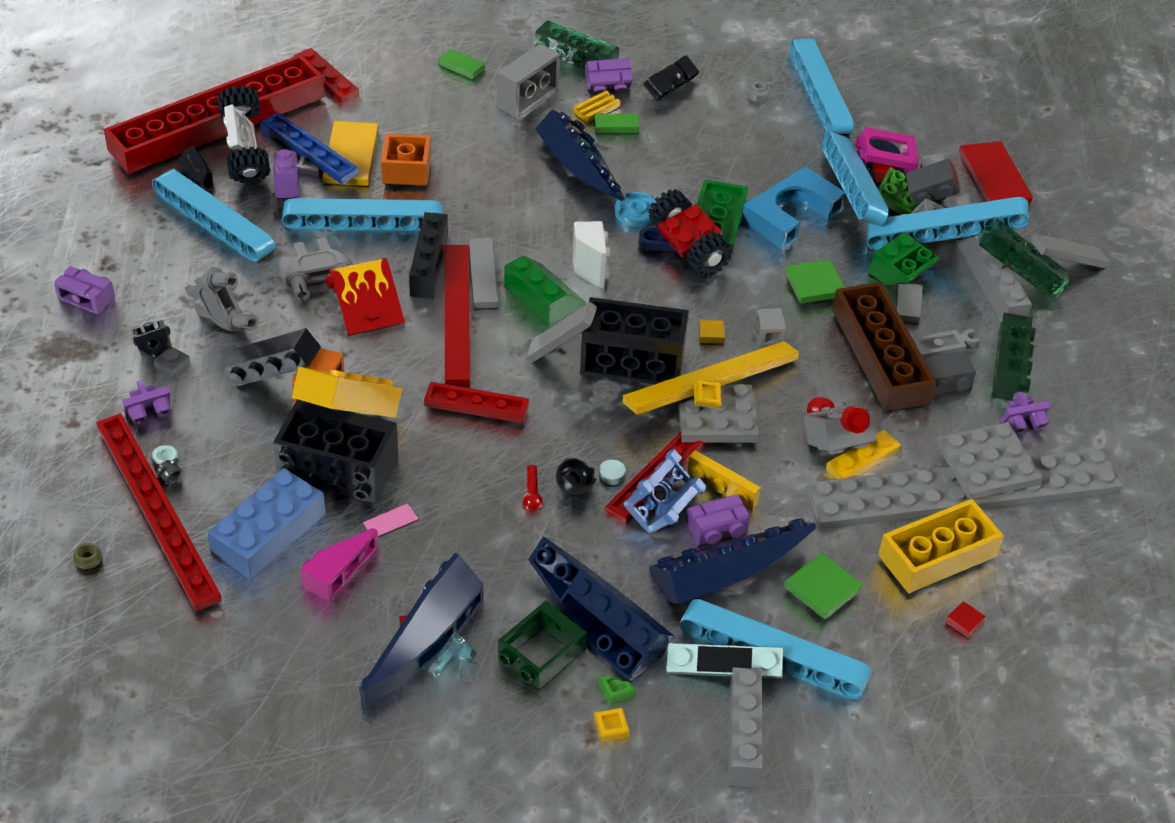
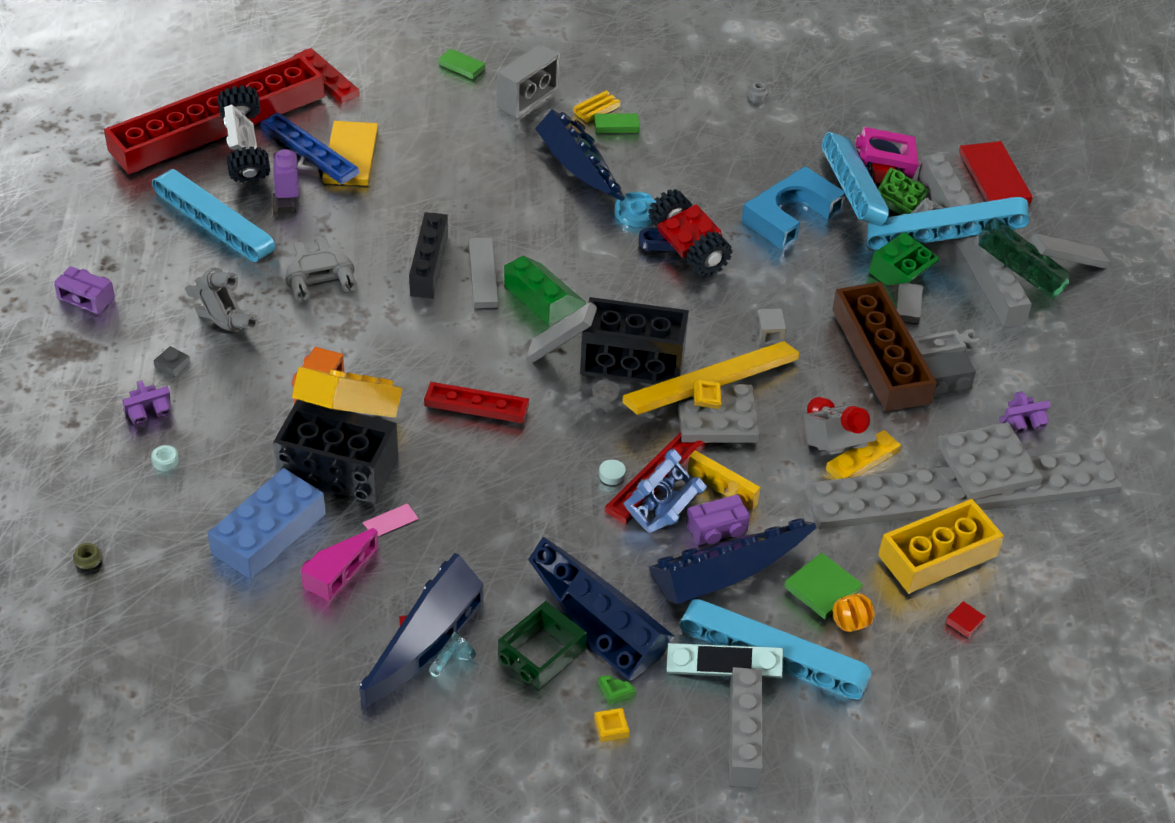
red plate [96,413,222,612] -> none
black hand [133,319,172,357] -> none
dark grey plate [157,458,182,484] -> none
black hand [178,146,214,192] -> none
black brick [221,328,321,387] -> none
medium azure beam [282,198,444,231] -> none
red door [325,257,405,336] -> none
orange brick [381,133,431,186] -> none
red tile [445,245,470,386] -> none
red bar [522,465,543,512] -> none
clear green brick [534,20,620,69] -> none
black hair [556,458,597,496] -> none
white slope [572,221,610,289] -> none
medium lavender brick [585,58,633,94] -> none
black piece [643,55,700,101] -> none
green plate [697,179,748,250] -> none
yellow tile [699,320,725,344] -> none
bright green tile [785,259,845,304] -> none
medium azure beam [790,38,853,135] -> none
dark grey brick [906,158,960,206] -> none
clear green brick [991,313,1036,401] -> none
none -> light orange piece [833,593,875,632]

